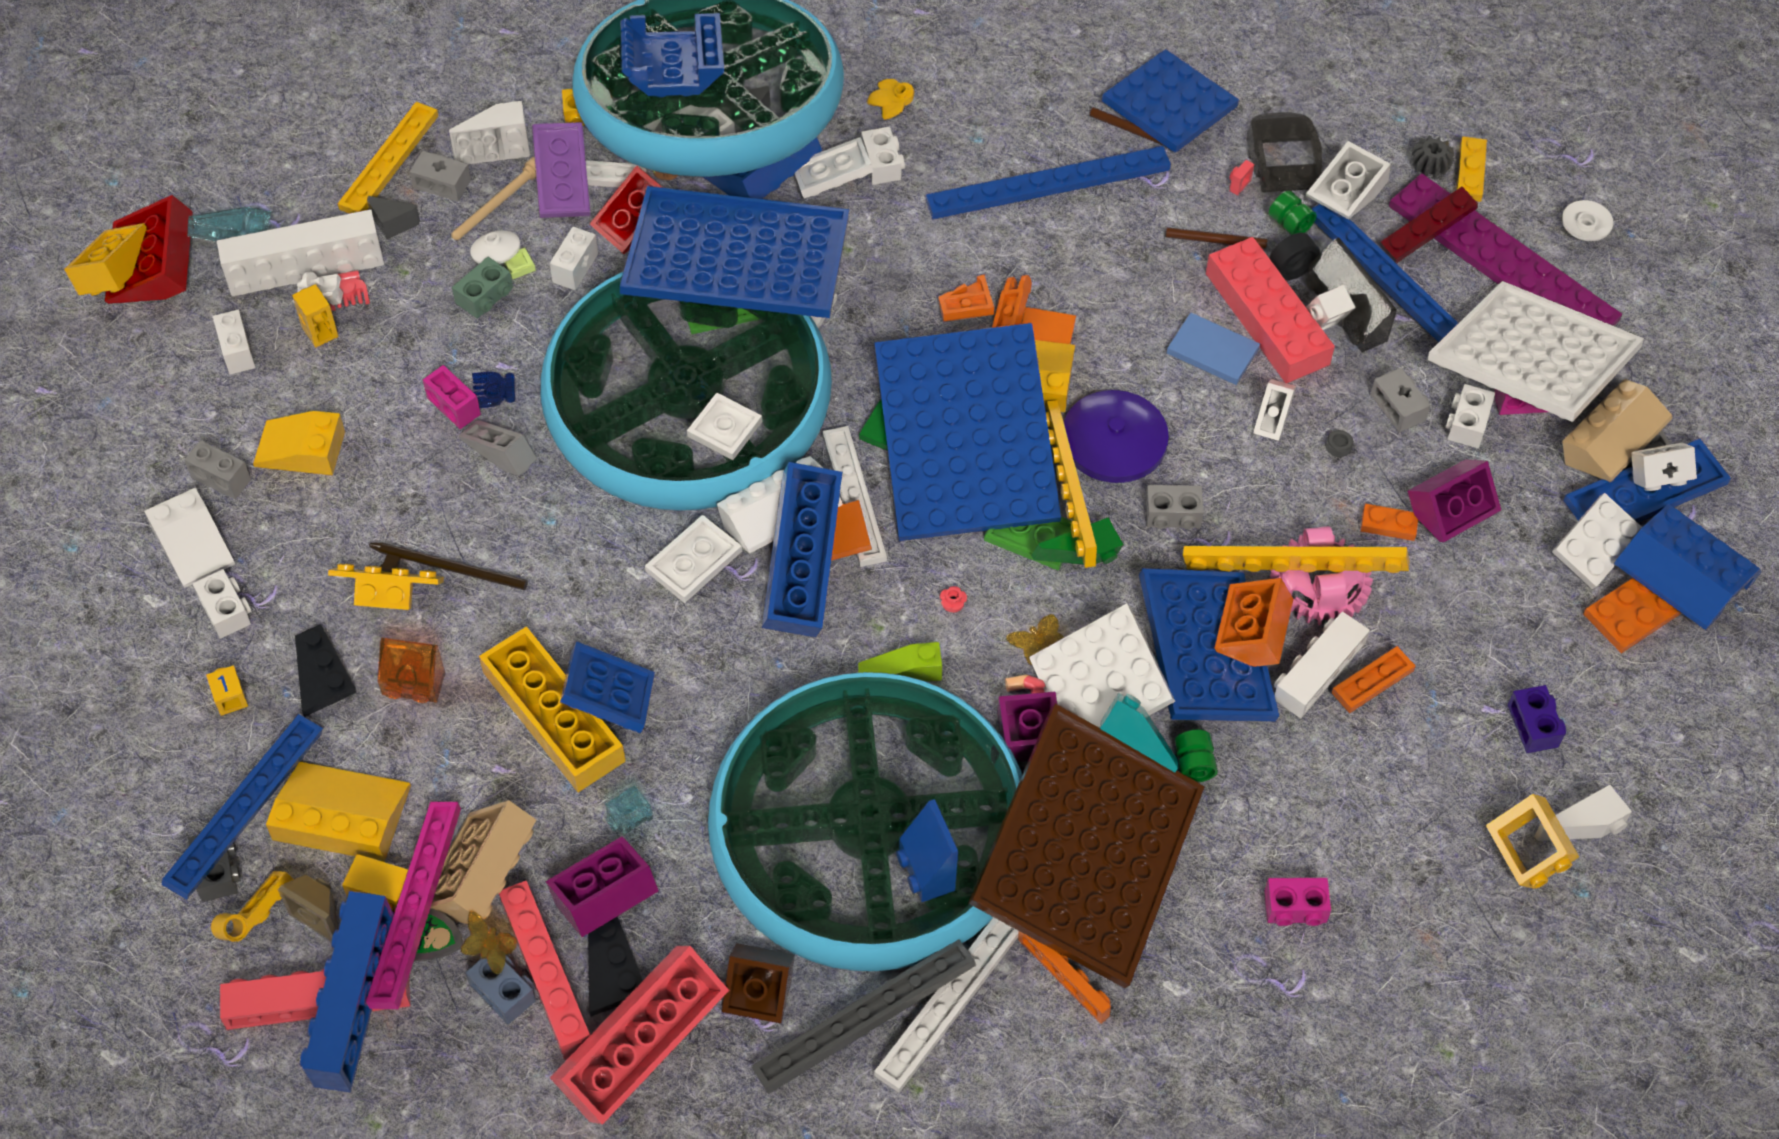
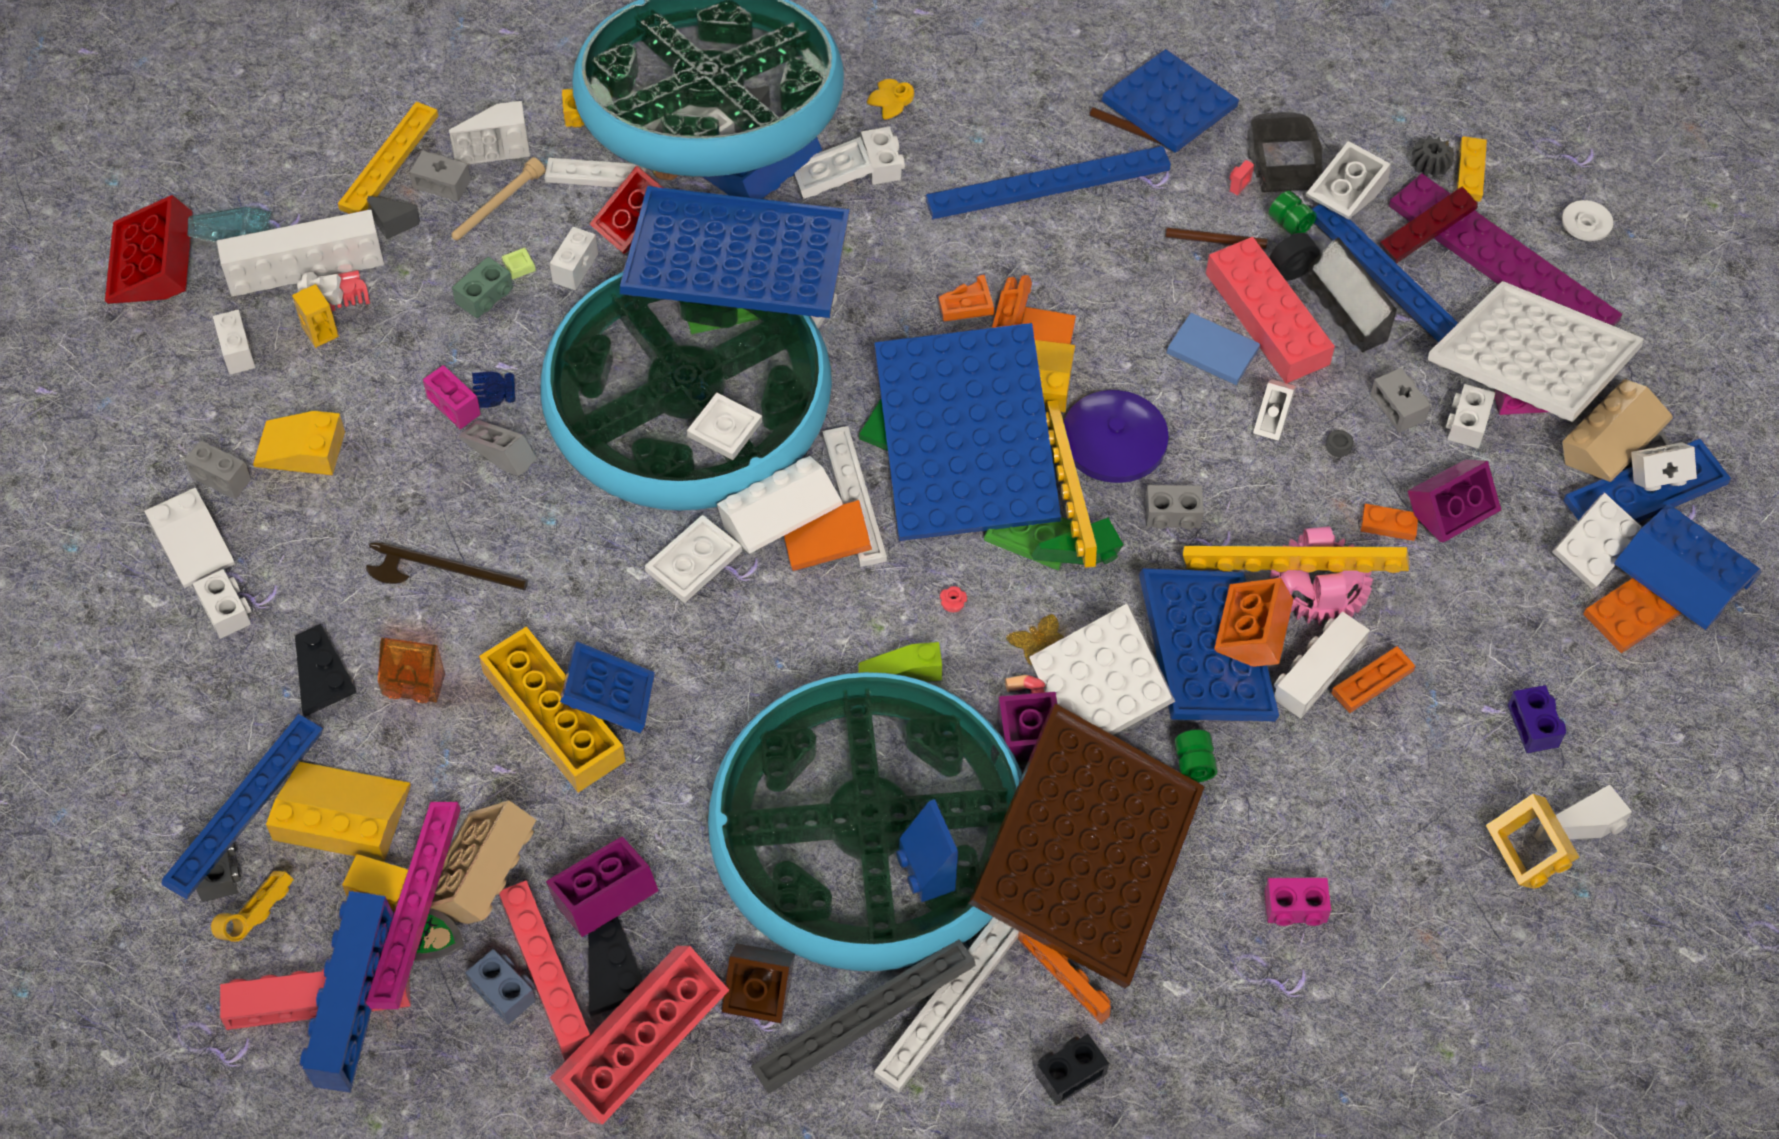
yellow slope [64,223,146,296] -> none
yellow brick [206,665,248,716] -> none
dark tan slope [278,875,338,941] -> none
yellow bracket [328,563,444,610] -> none
clear yellow piece [461,911,517,974] -> none
white dish [470,230,521,264] -> none
medium lavender tile [532,122,590,218] -> none
clear light blue brick [605,785,653,835] -> none
blue slope [620,13,724,97] -> none
blue brick [762,462,843,638] -> none
teal slope [1100,692,1178,773] -> none
white brick [1306,285,1356,330] -> none
none -> black brick [1035,1034,1109,1105]

